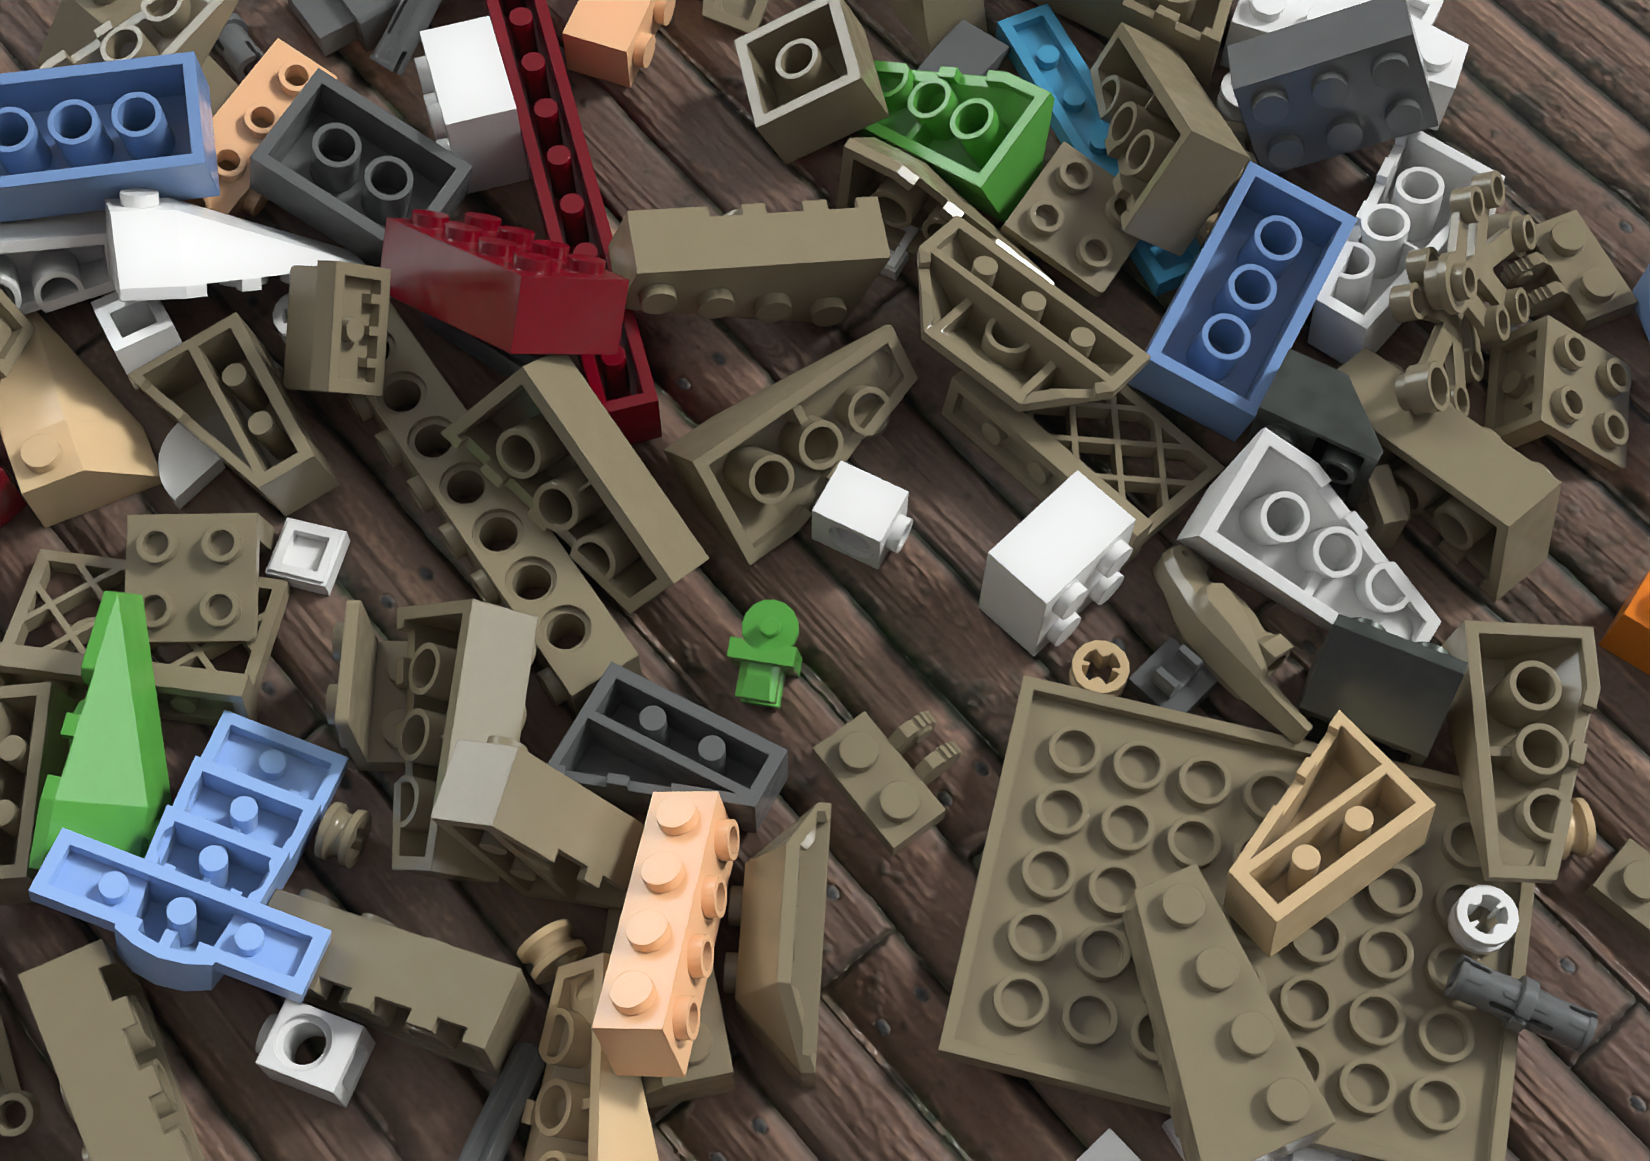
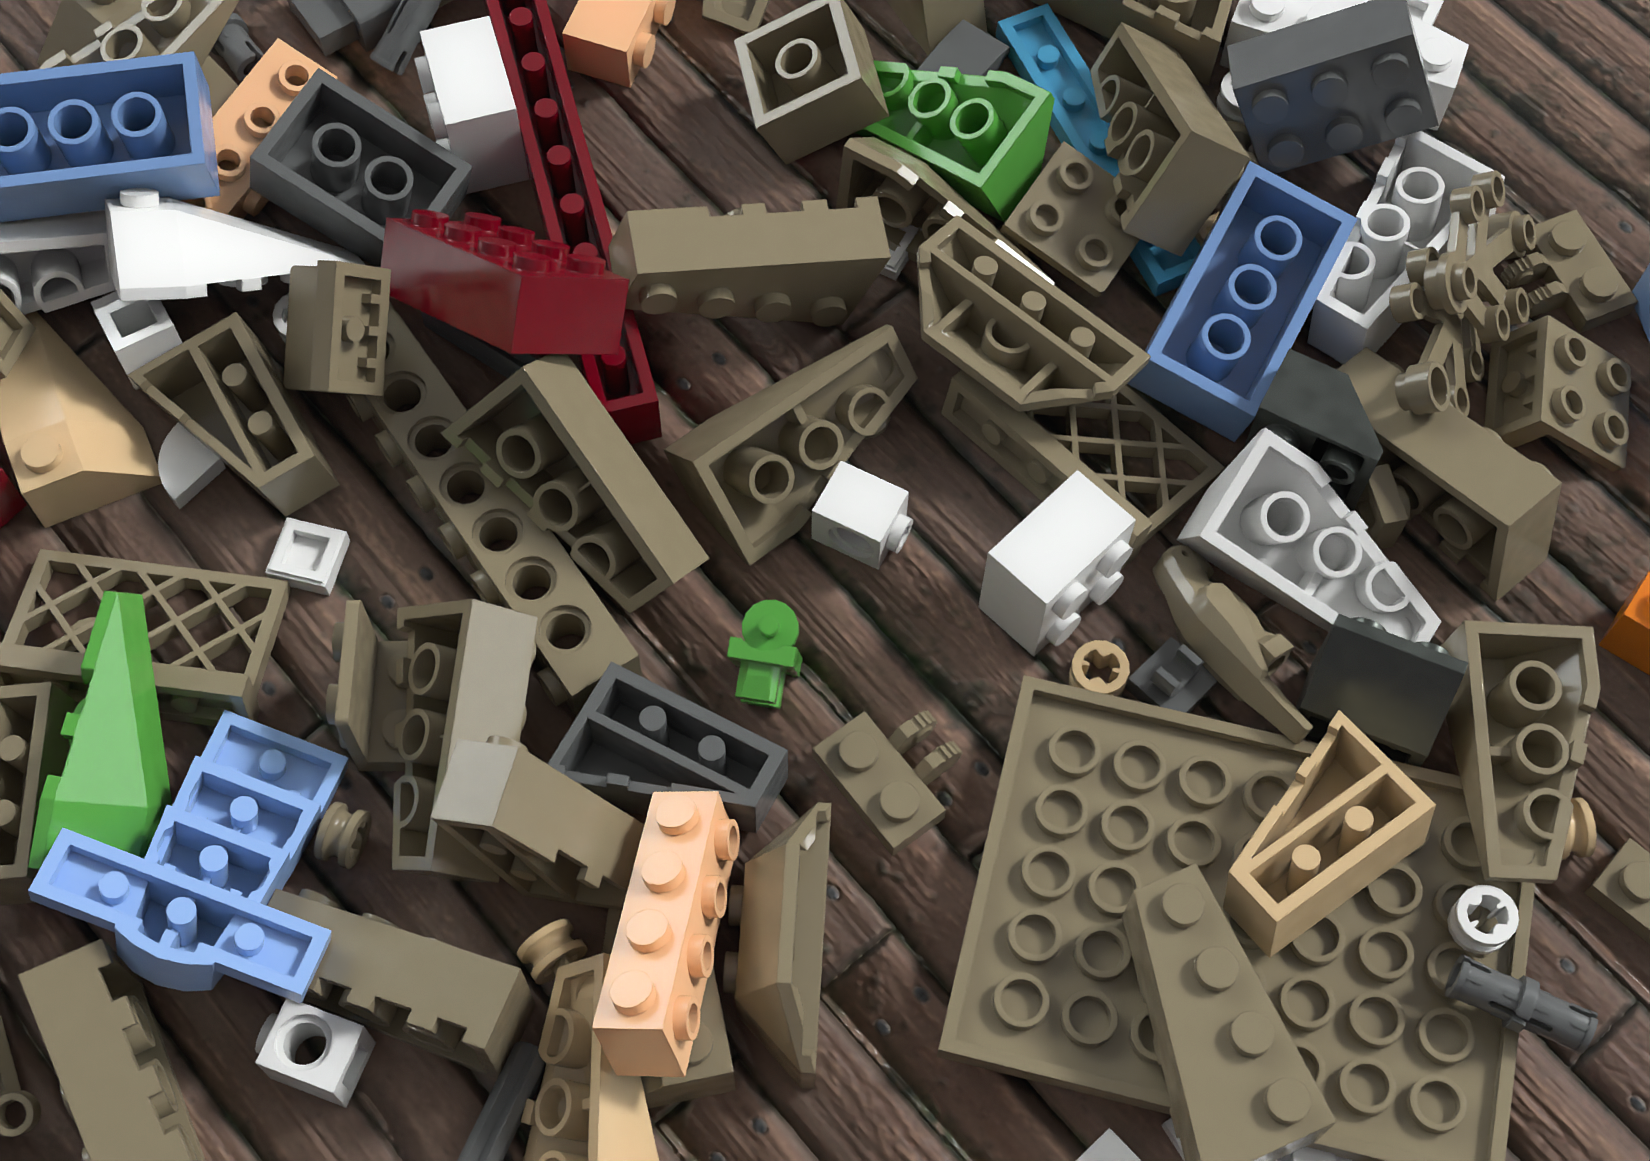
dark tan bracket [125,513,275,644] -> none

